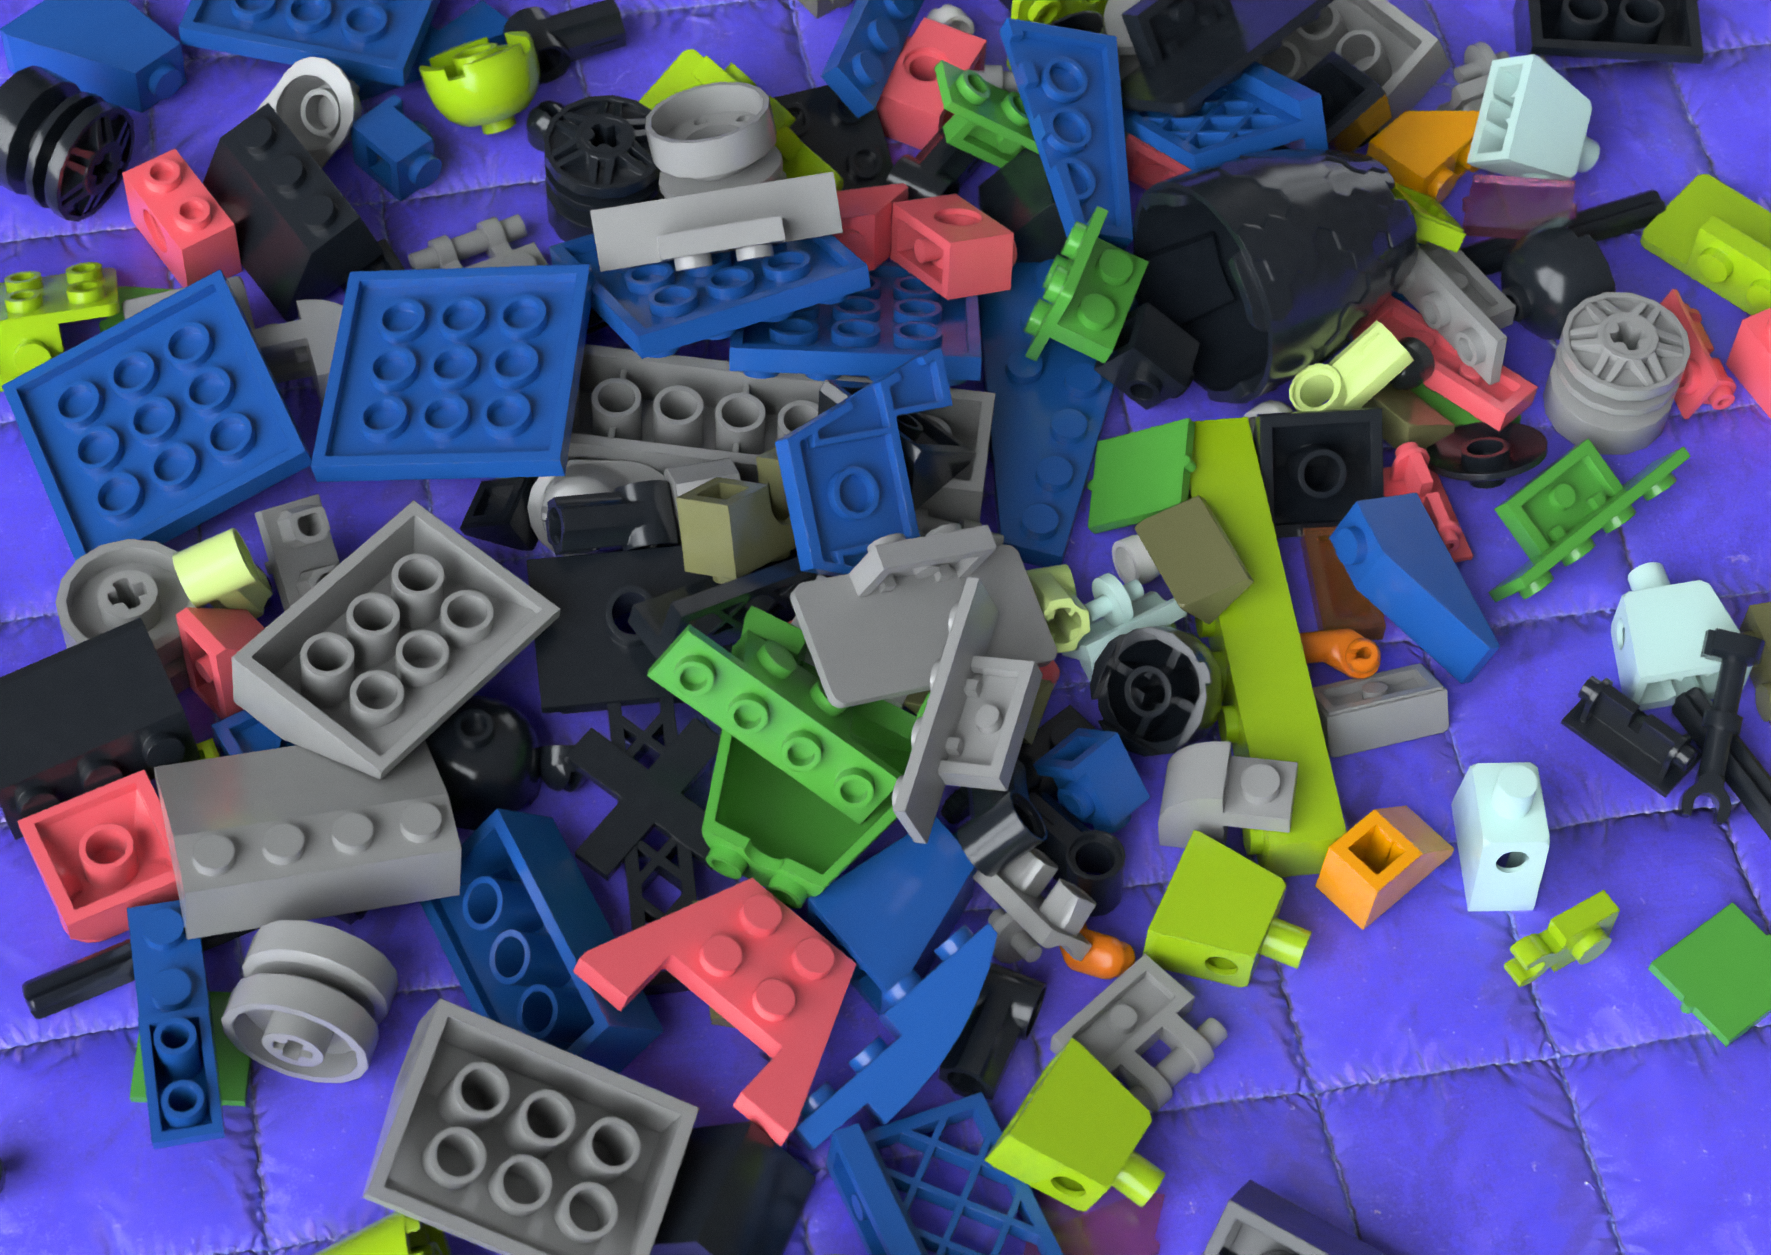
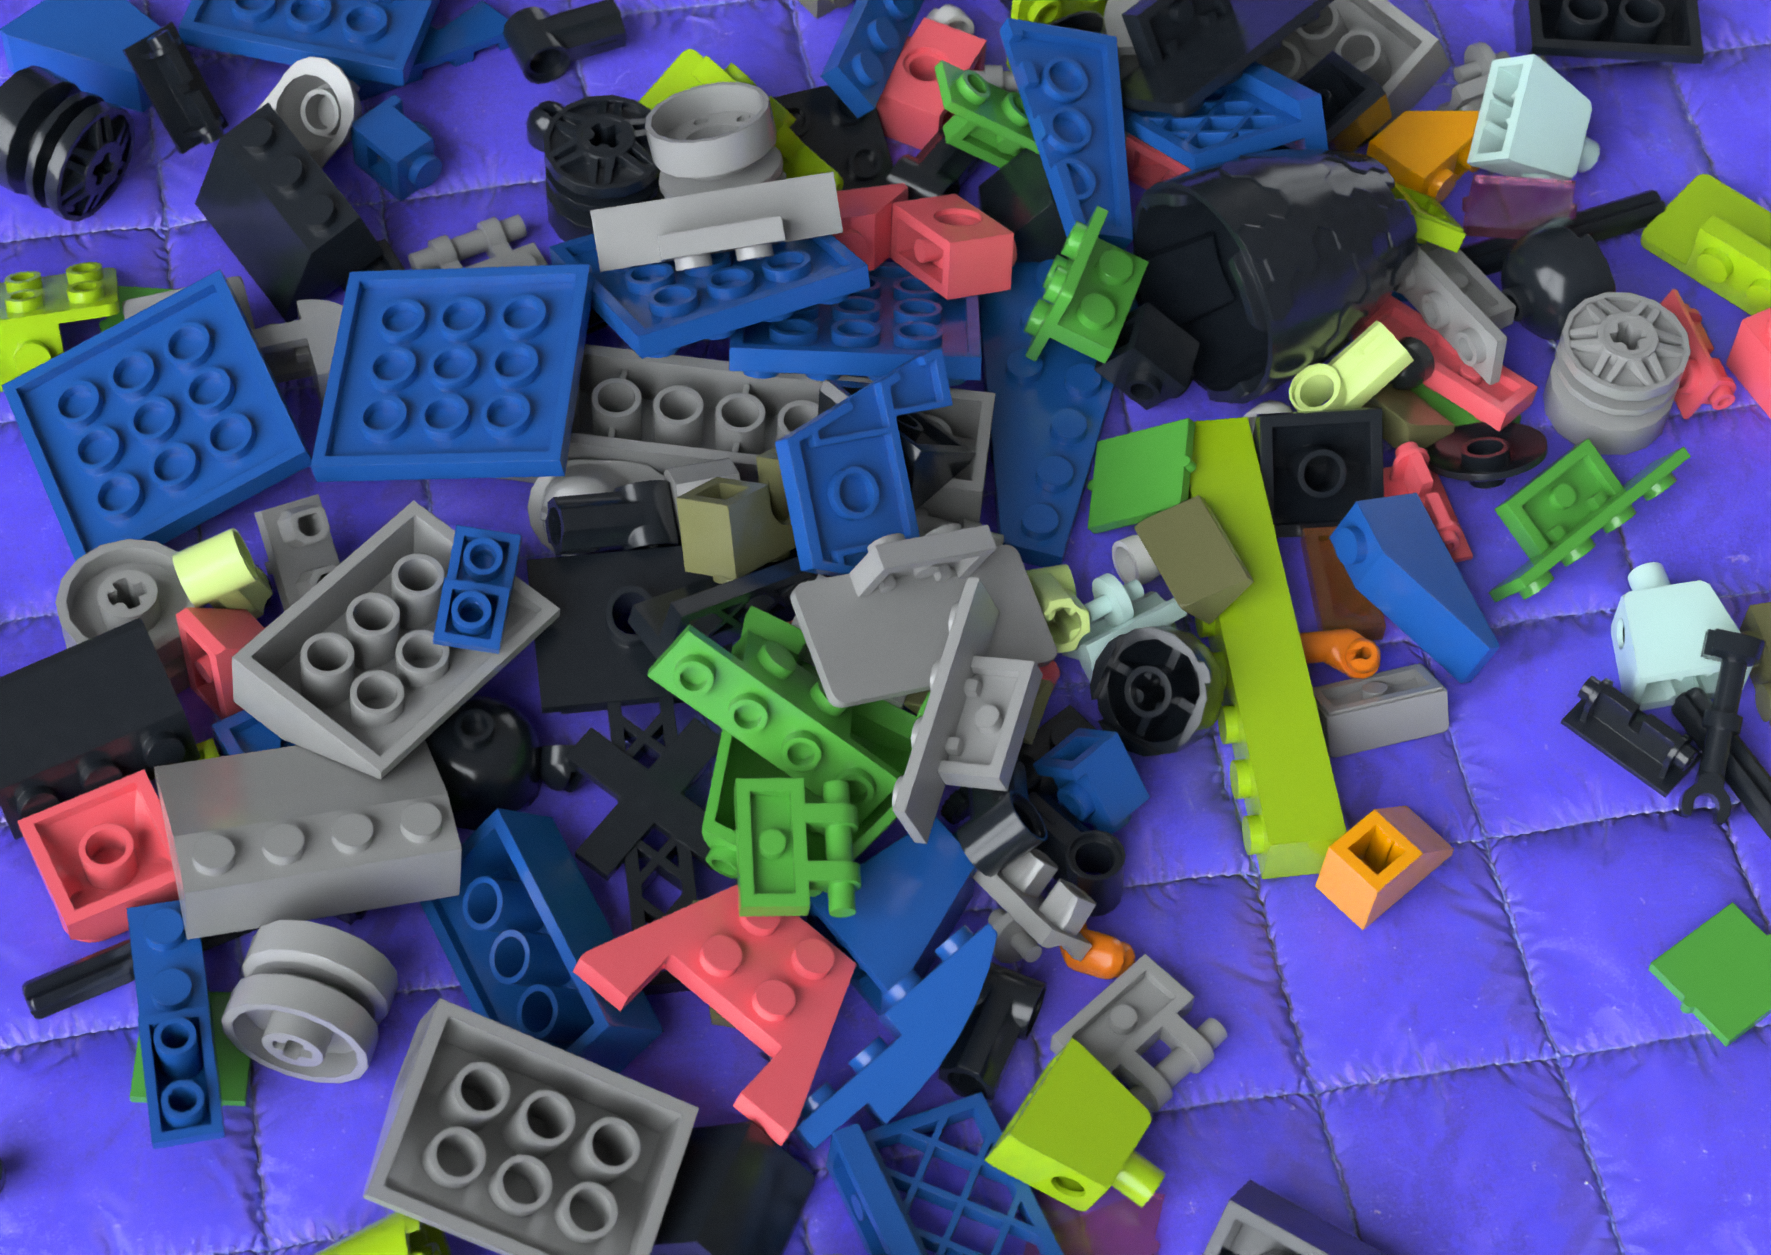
coral brick [122,149,242,287] -> none
lime cylinder [419,31,540,134] -> none
black slope [460,477,539,551] -> none
lime torso [1143,830,1312,988] -> none
light grey brick [1158,741,1298,848] -> none
light aqua torso [1451,762,1550,912] -> none
lime plate [1503,890,1620,987] -> none
none -> black hinge [122,22,229,154]
none -> blue slope [433,525,522,654]
none -> bright green plate [734,778,862,918]

